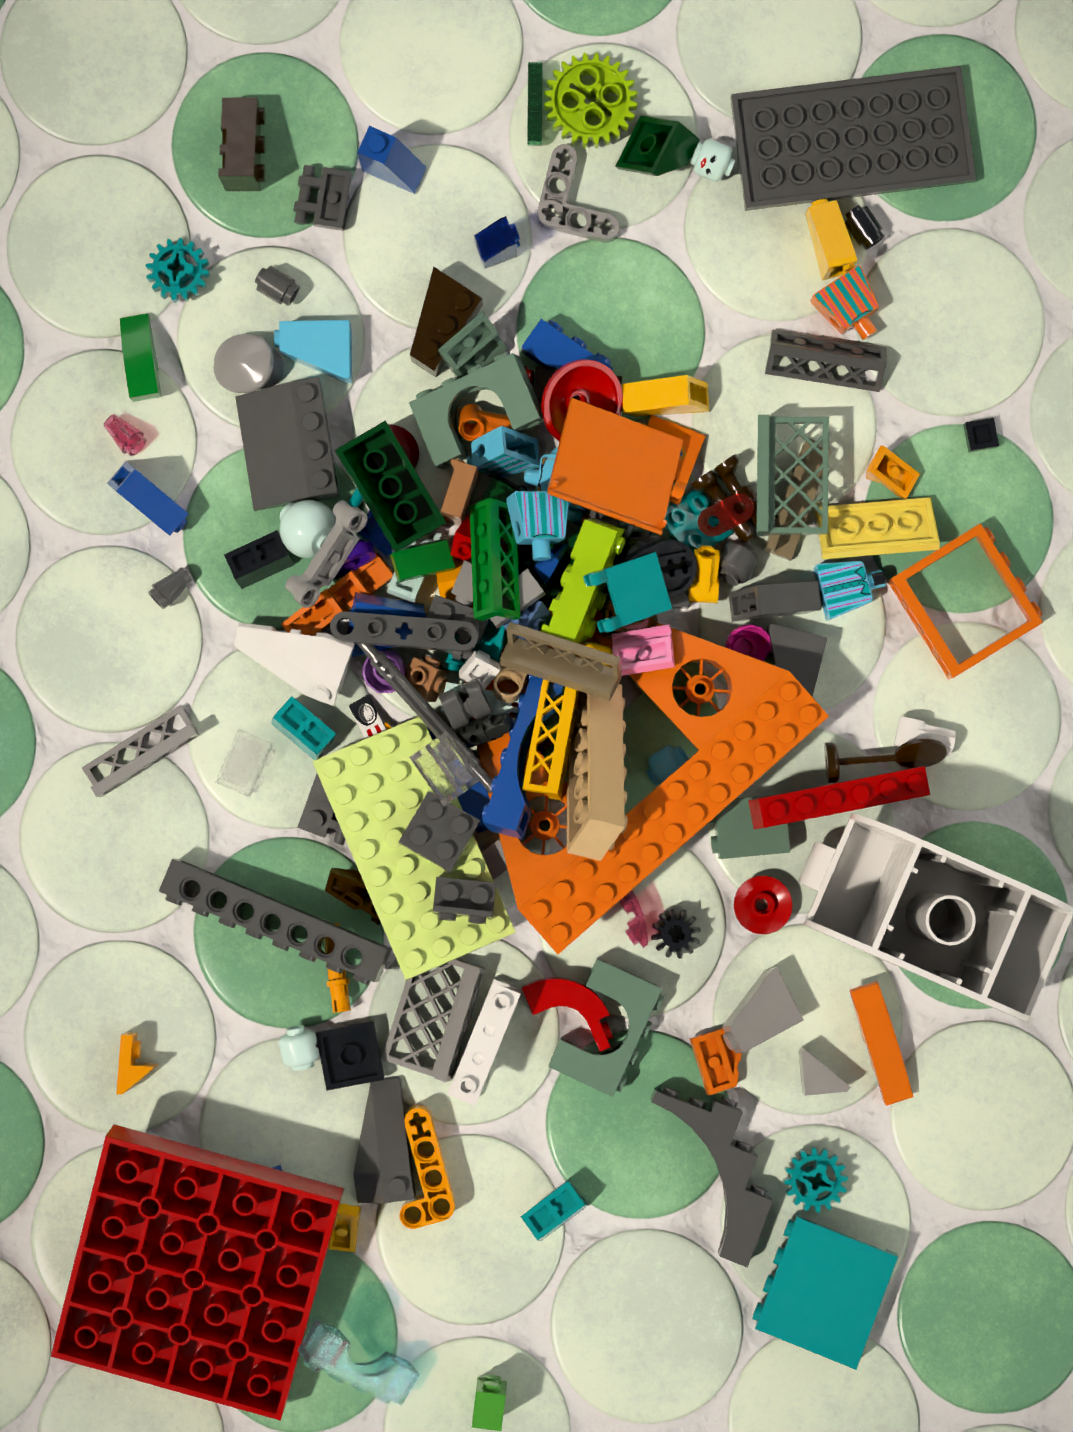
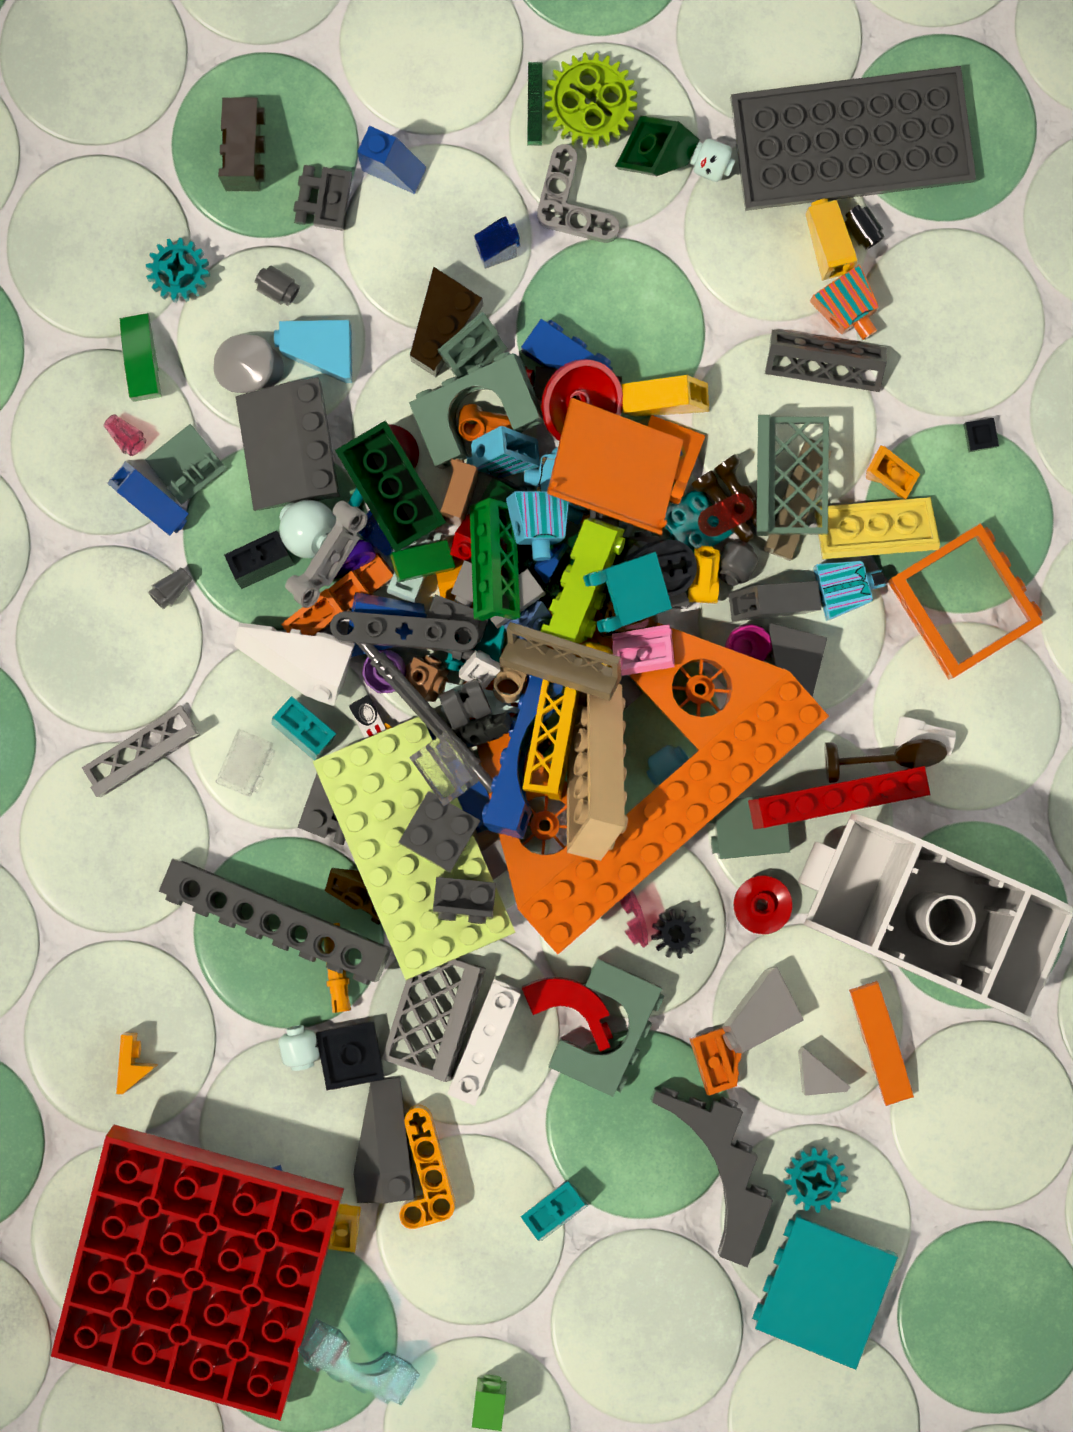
none -> sand green hinge [145,424,227,505]

